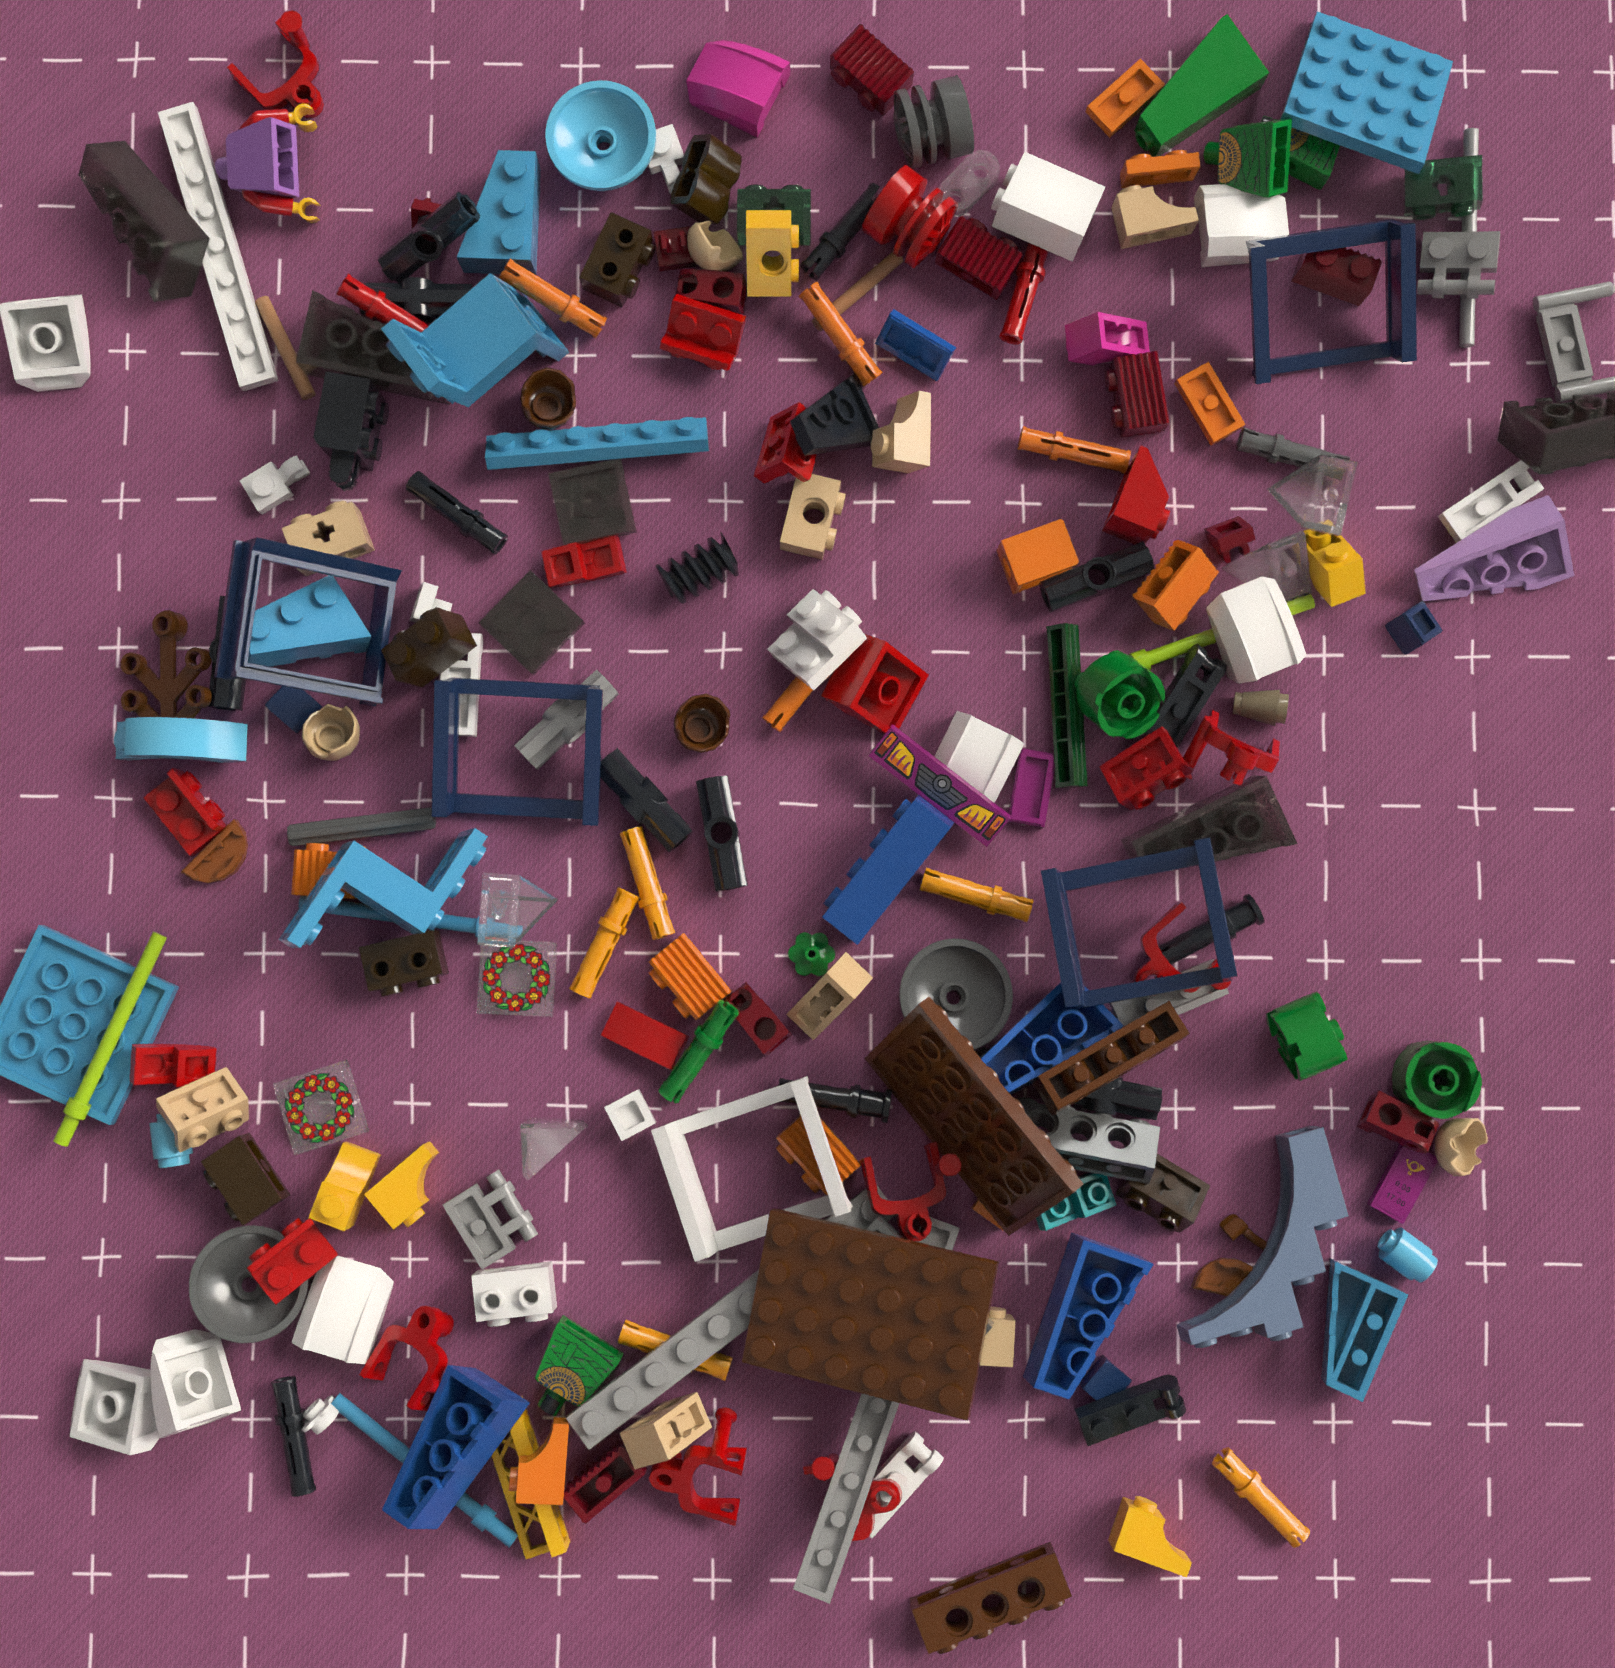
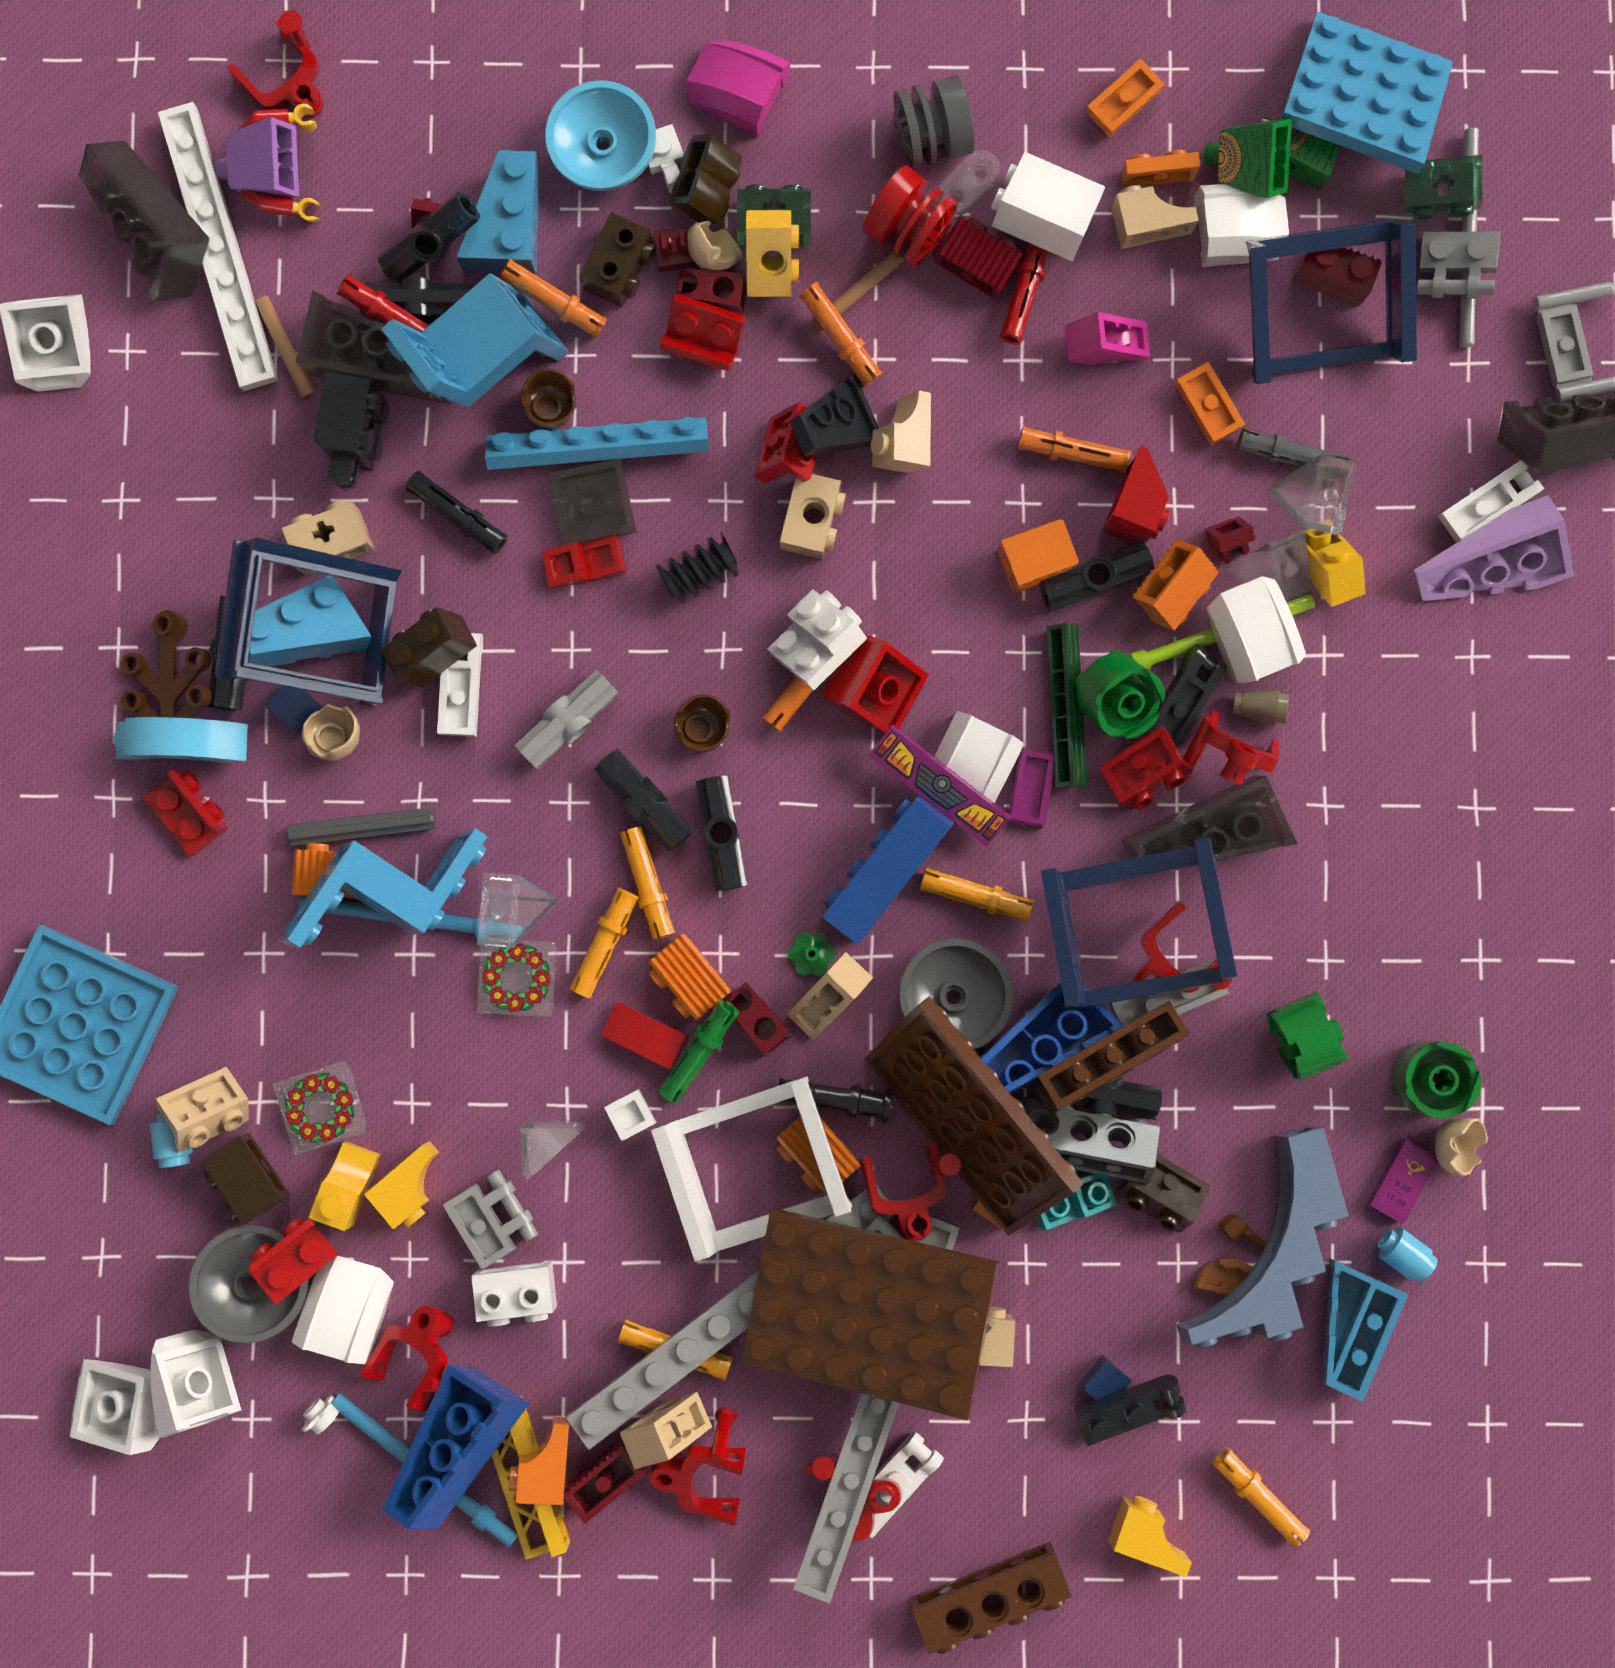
lime bar [53,932,167,1147] -> none
red slope [129,1044,217,1087] -> none
dark orange tile [181,819,248,883] -> none
white plate [239,456,310,515] -> none
black pin [271,1376,316,1497] -> none
dark brown brick [359,930,449,997] -> none
white tile [409,582,452,623] -> none
dark blue piece [432,677,603,826] -> none
clear smoke plate [479,570,585,676] -> none
green torso [535,1315,624,1416] -> none
black pin [800,183,880,281] -> none
dark red brick [830,24,914,116] -> none
blue plate [875,309,956,381] -> none
blue wedge [1023,1232,1154,1399] -> none
dark red brick [1105,351,1169,438] -> none
green slope [1134,14,1269,157] -> none
black pin [1159,894,1265,965] -> none
dark red leg [1356,1090,1439,1154] -> none
dark blue slope [1385,600,1443,655] -> none

